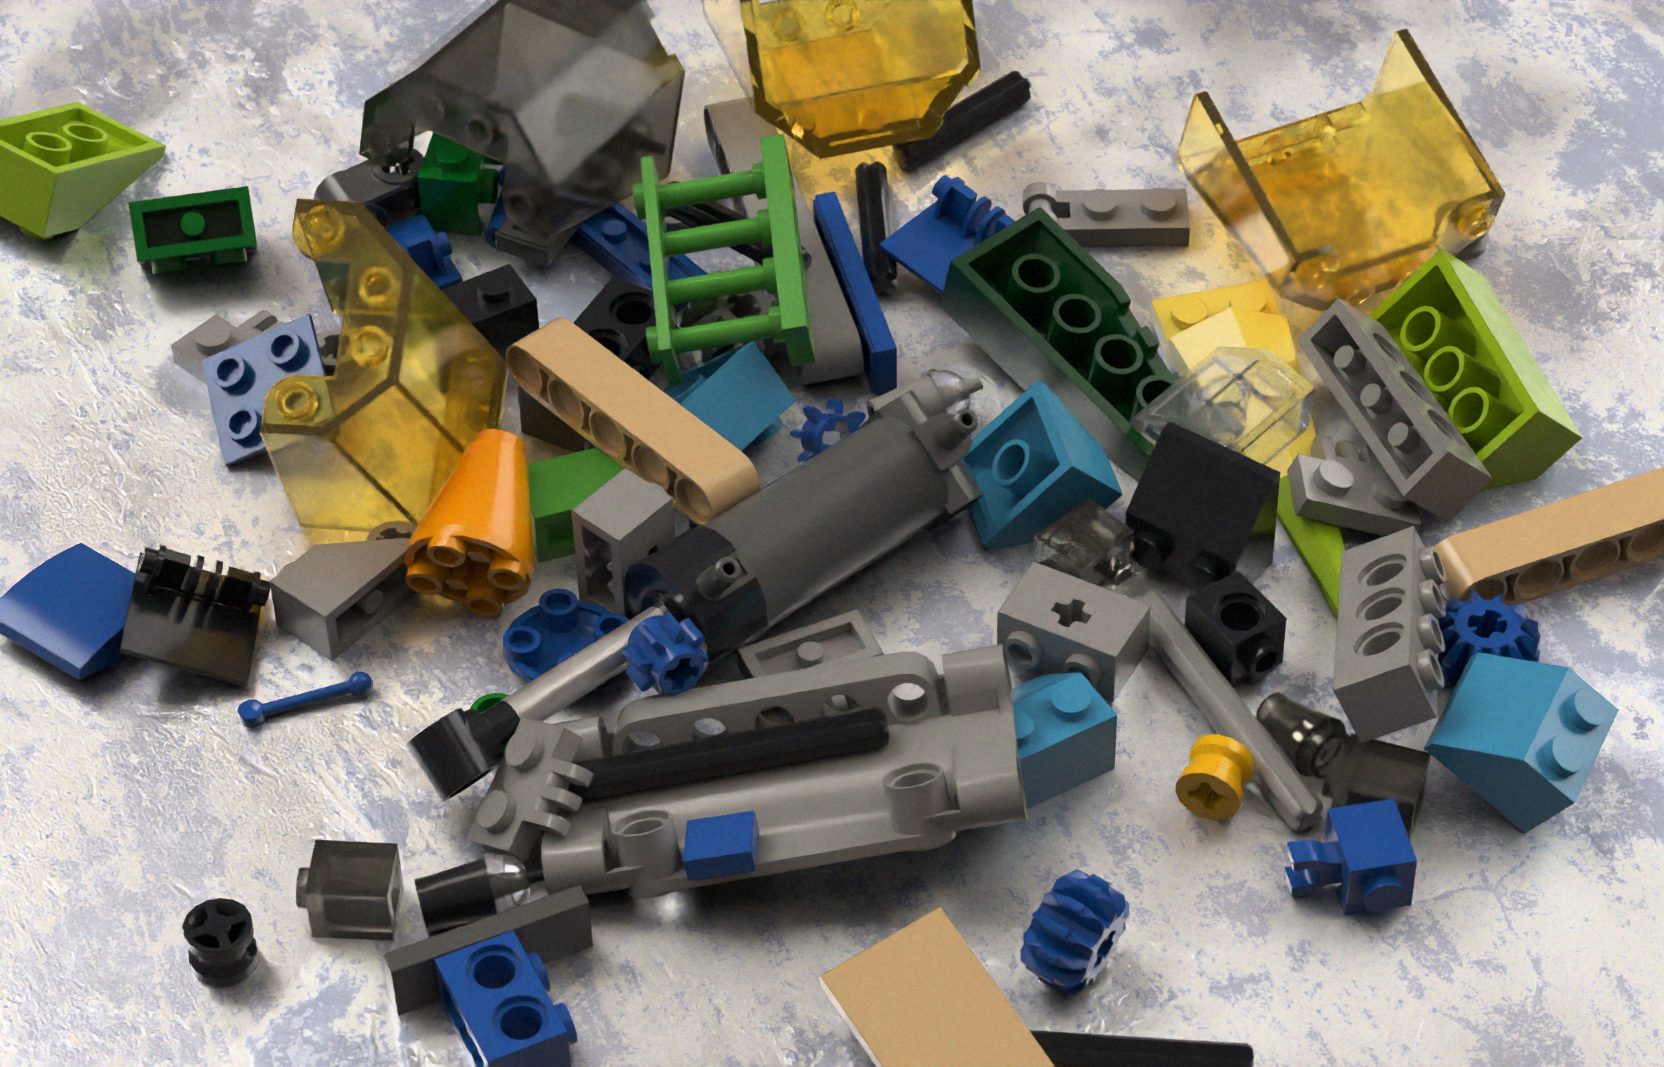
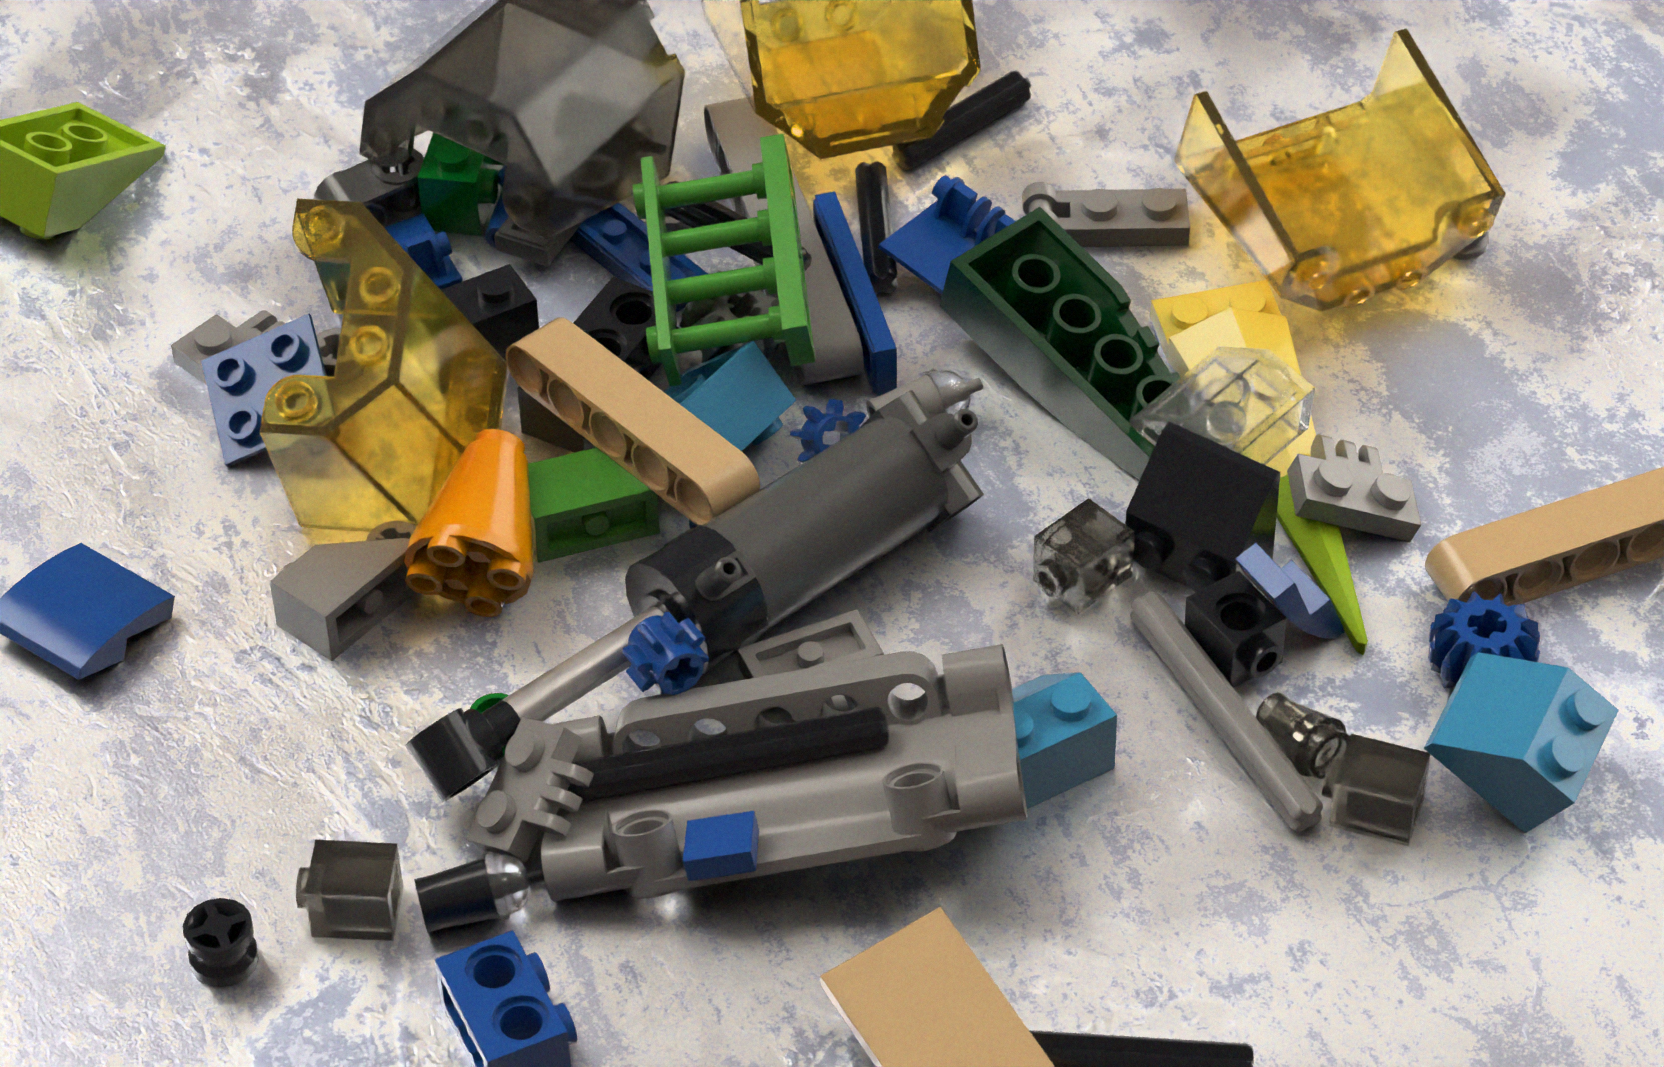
black hinge [119,544,271,687] -> none
green brick [128,186,258,274] -> none
blue hinge [238,672,373,728] -> none
dark grey tile [383,885,593,1016] -> none
blue dish [503,589,629,688] -> none
light grey brick [571,468,675,620] -> none
dark azure slope [961,380,1123,550] -> none
light grey brick [997,562,1151,701] -> none
blue gear [1020,869,1129,995] -> none
yellow wheel [1175,734,1256,820] -> none
blue brick [1284,799,1417,915] -> none
light grey brick [1297,297,1493,522] -> none
light grey brick [1333,526,1446,743] -> none
lime slope [1369,249,1582,492] -> none
none -> slope [1235,543,1345,640]

